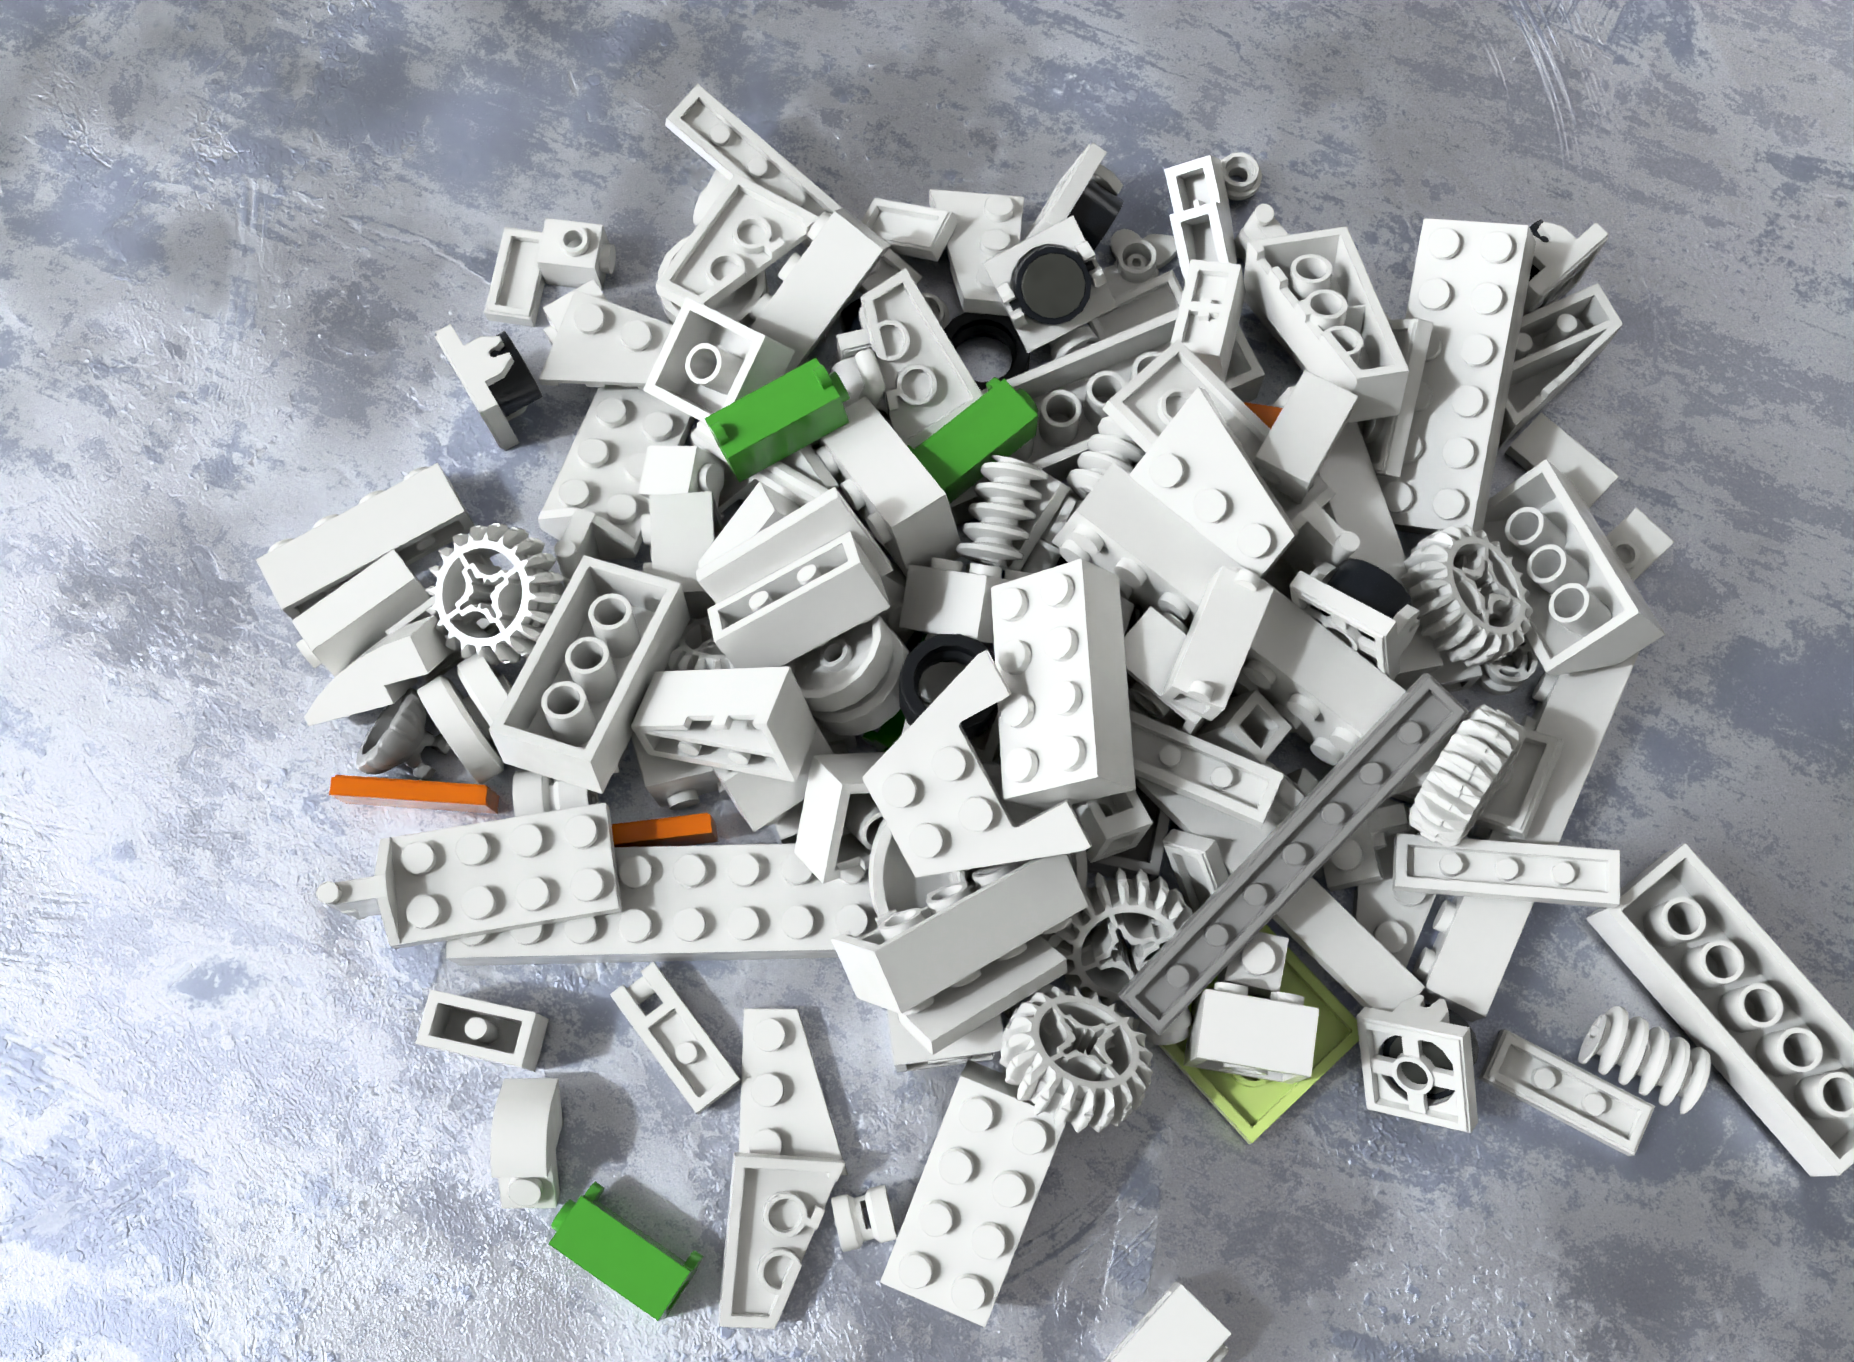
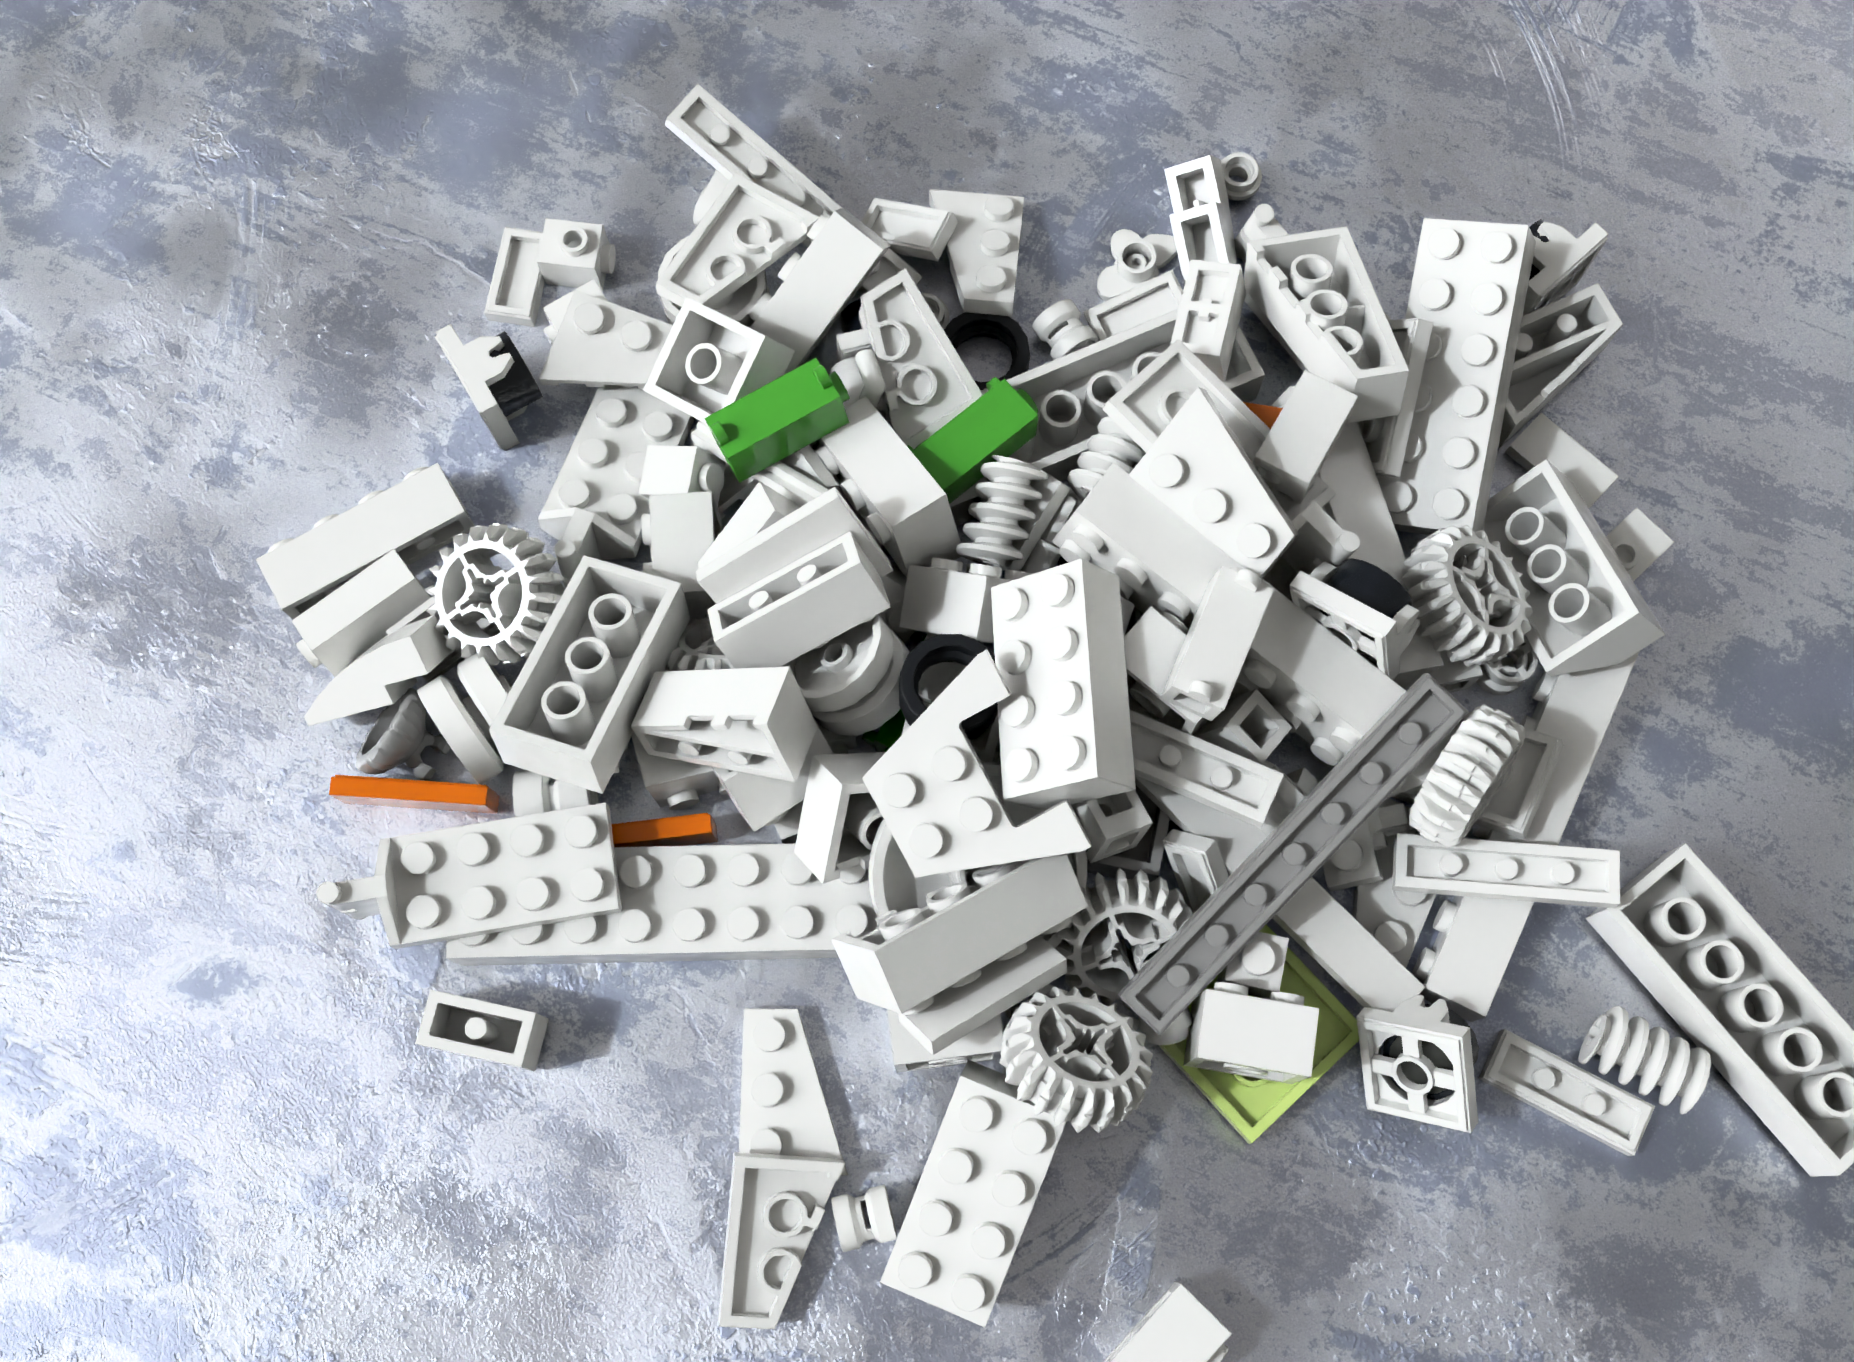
white brick [490,1078,563,1209] -> none
bright green brick [549,1181,704,1321] -> none
white plate [610,961,741,1114] -> none
piece [982,215,1117,353] -> none
piece [1023,143,1124,258] -> none

